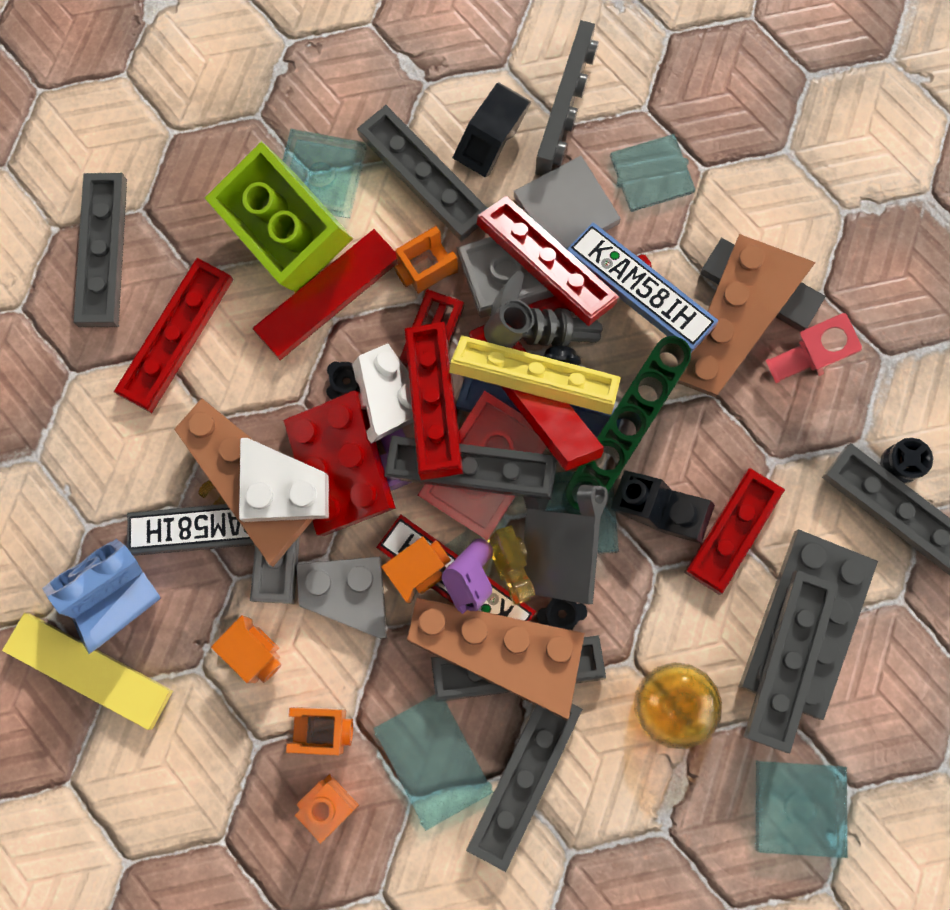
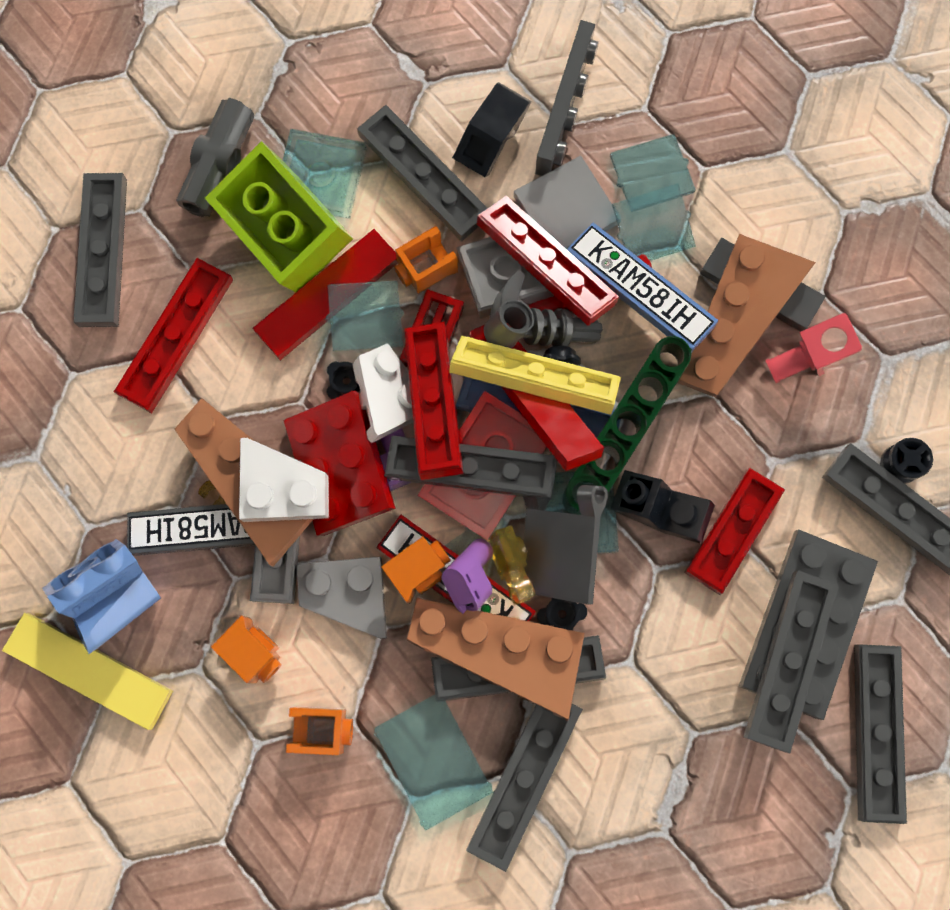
orange window [295,774,359,844] -> none
clear yellow cylinder [634,662,722,750] -> none
clear light blue tile [755,760,848,858] -> none
none -> dark grey piece [176,98,255,217]
none -> clear light blue piece [326,281,404,351]
none -> clear light blue piece [612,183,696,261]
none -> dark grey tile [854,644,907,824]

